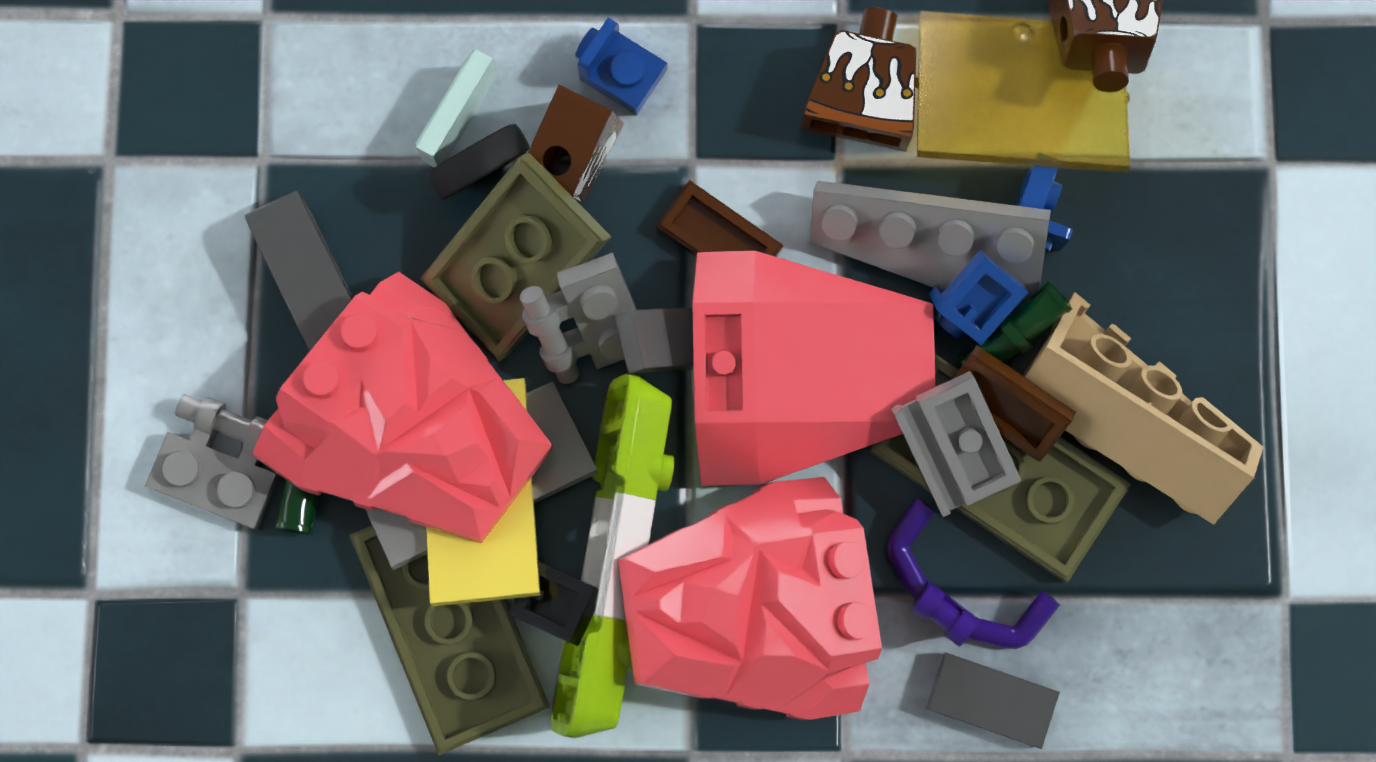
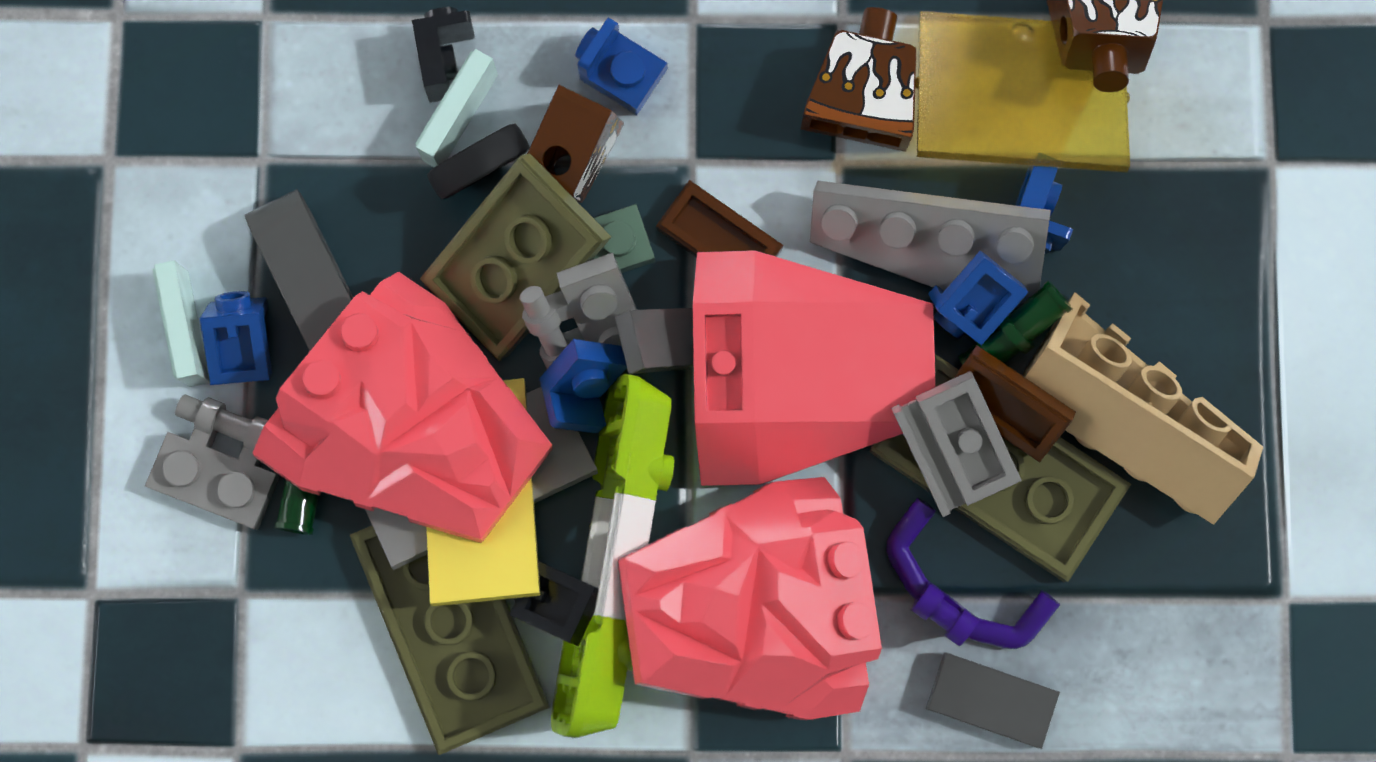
none -> light aqua tile [152,260,210,387]
none -> blue bracket [200,291,272,385]
none -> black bracket [412,7,475,103]
none -> blue bracket [539,339,627,433]
none -> sand green plate [593,204,655,273]

